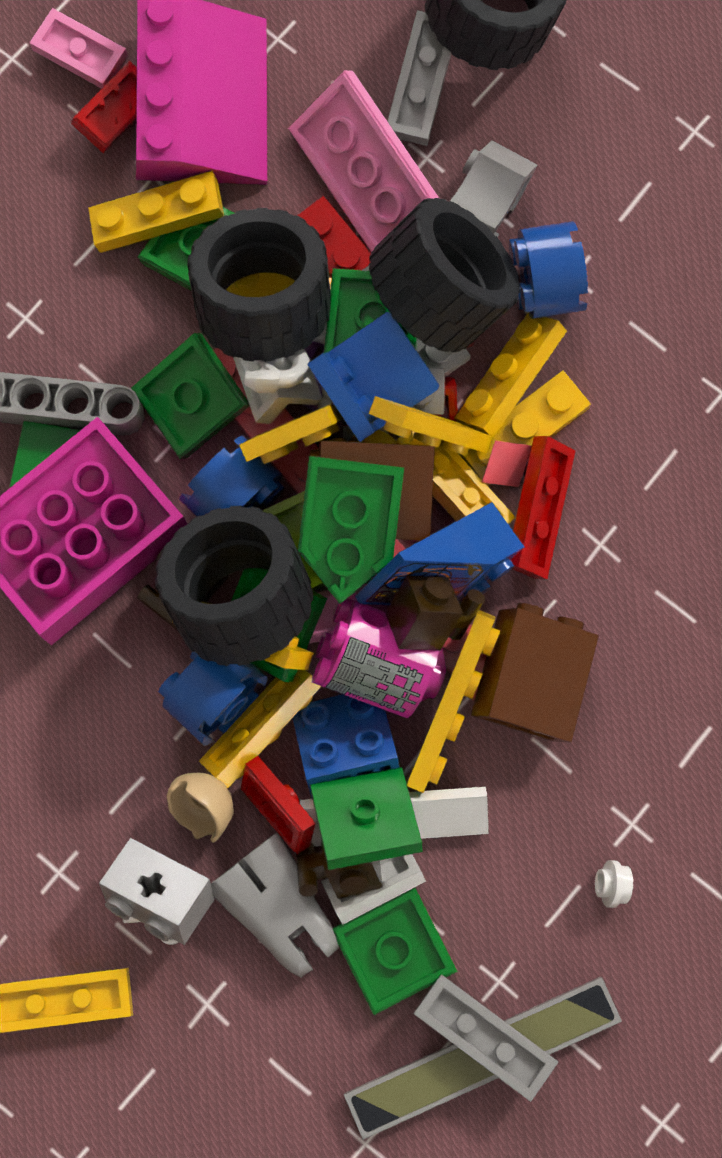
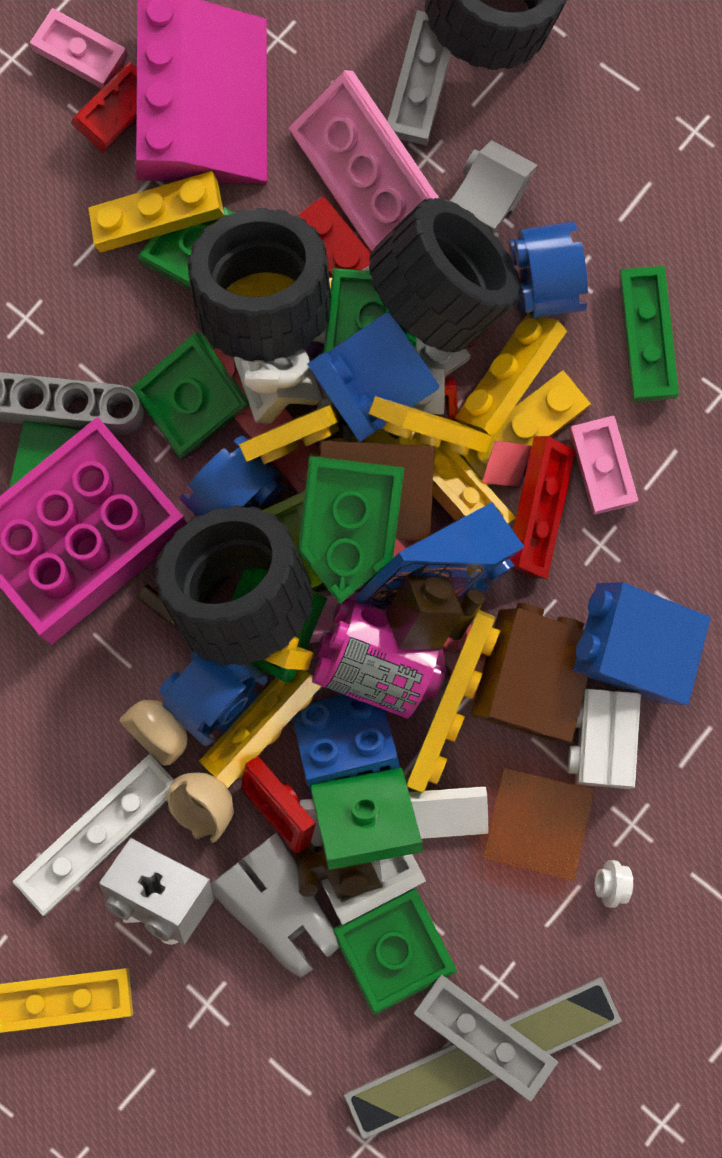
none -> white tile [12,754,174,916]
none -> tan hair [119,700,188,766]
none -> clear orange tile [483,768,594,881]
none -> white brick [568,689,641,789]
none -> bright pink plate [569,416,639,515]
none -> blue brick [573,582,711,705]
none -> green plate [619,266,679,402]

